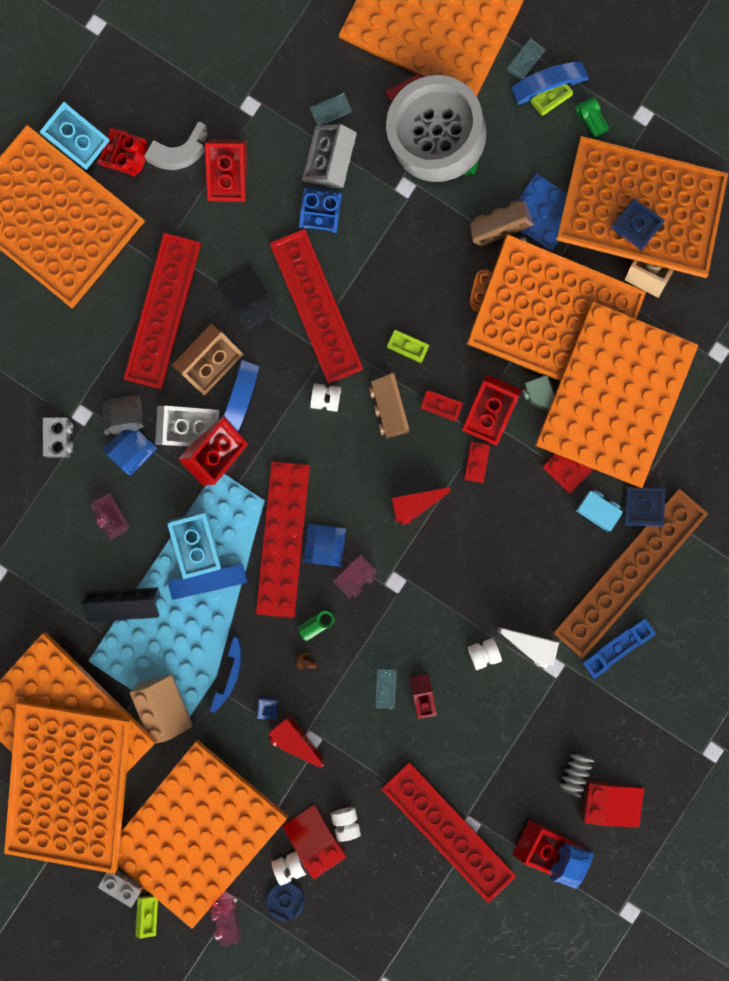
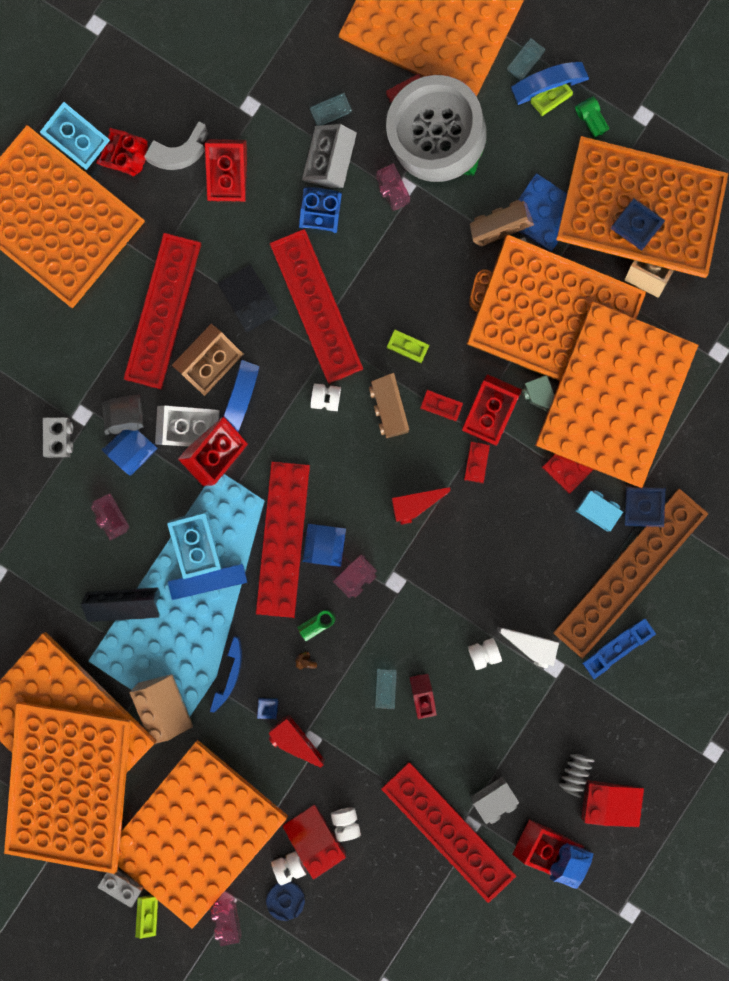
none -> clear pink brick [376,163,410,211]
none -> light grey brick [470,776,519,824]

